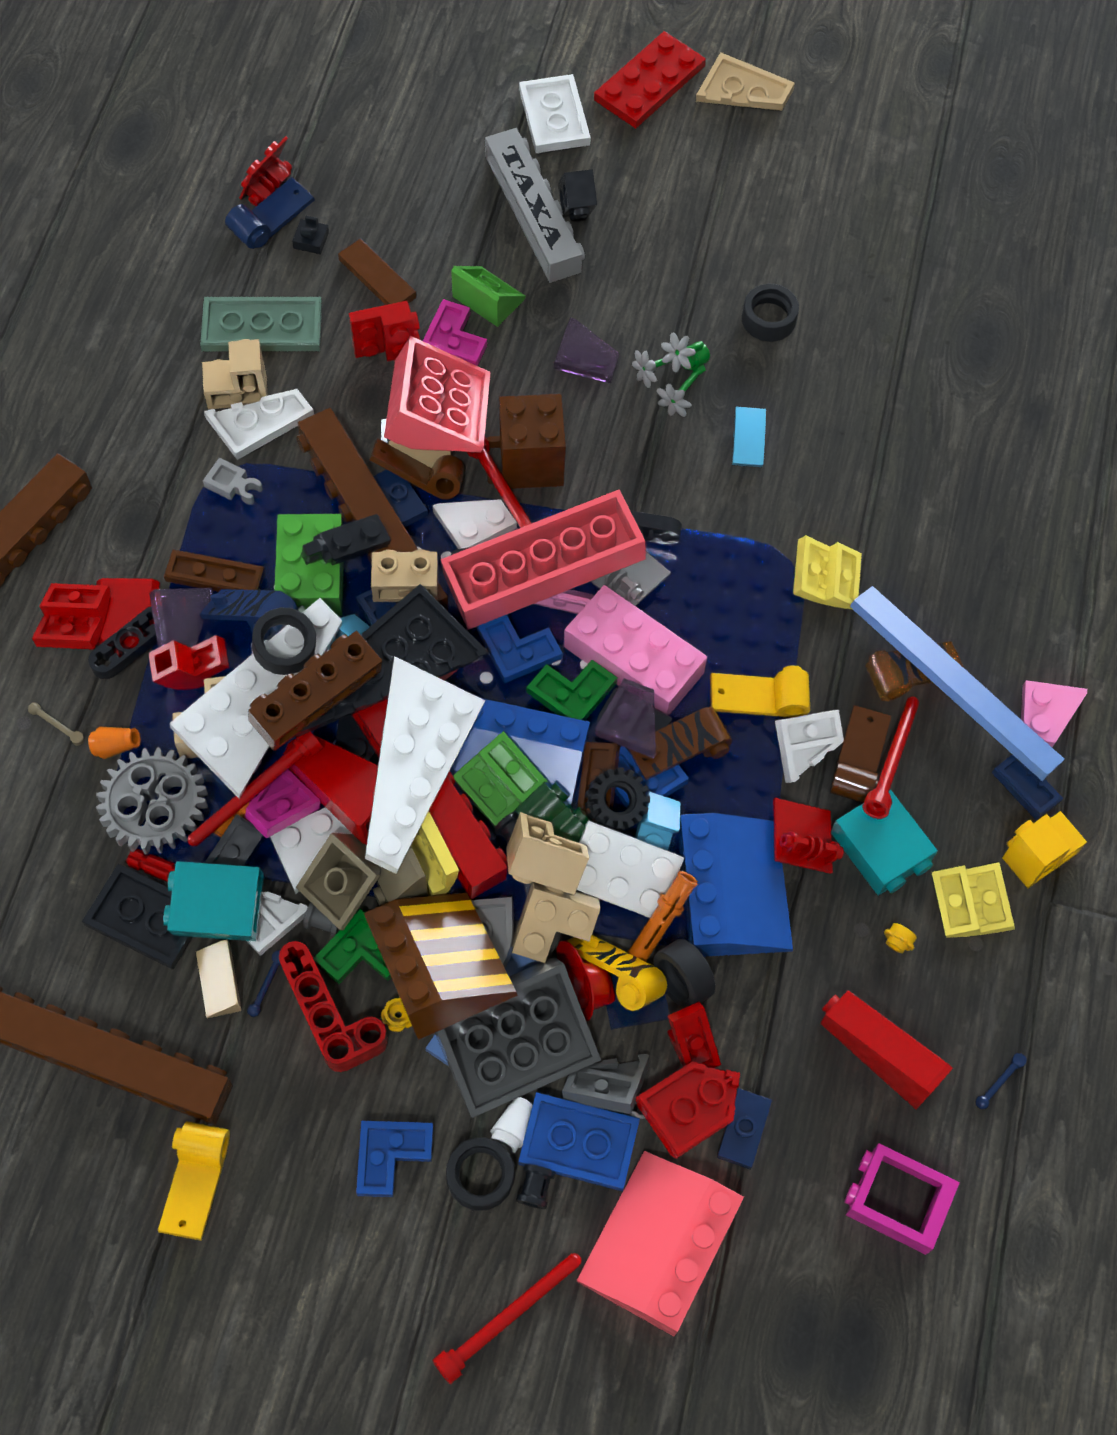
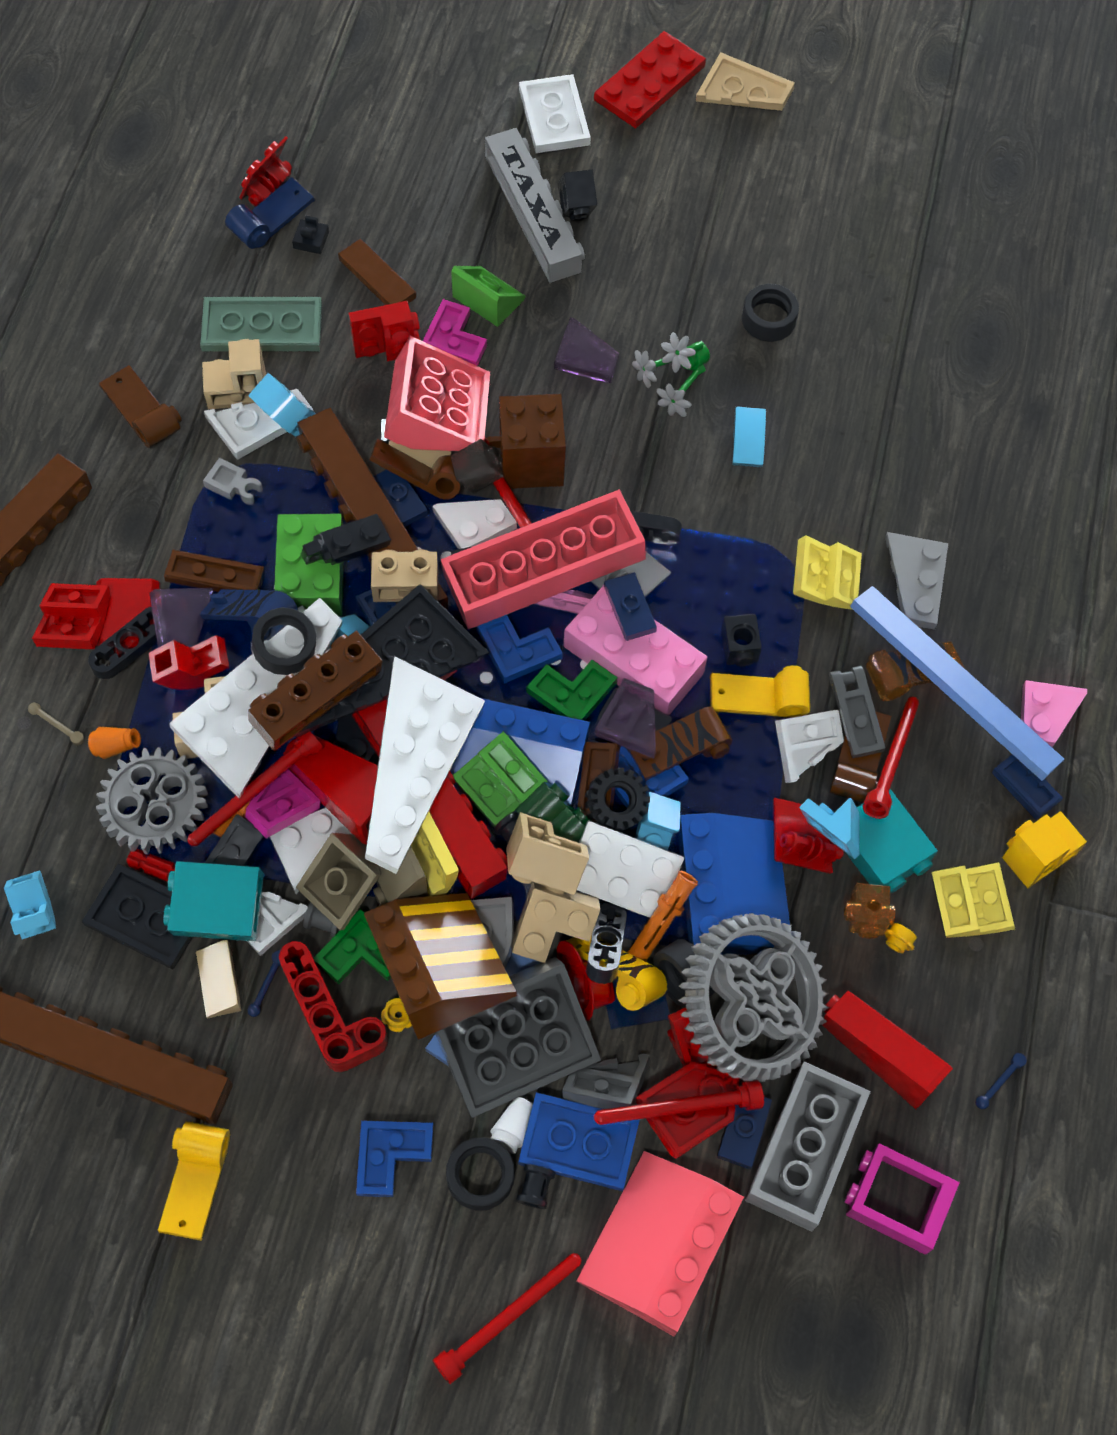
none -> medium azure brick [4,870,56,939]
none -> reddish brown door [99,365,182,448]
none -> medium azure brick [248,373,316,437]
none -> clear smoke brick [451,439,504,494]
none -> black beam [586,903,627,984]
none -> red piece [594,1080,764,1125]
none -> dark blue plate [604,572,657,641]
none -> light grey gear [678,913,829,1082]
none -> black brick [721,614,762,667]
none -> light grey brick [745,1062,871,1232]
none -> medium azure slope [799,798,860,859]
none -> dark grey plate [829,665,886,759]
none -> clear orange brick [844,883,895,939]
none -> light grey wing [885,532,948,630]

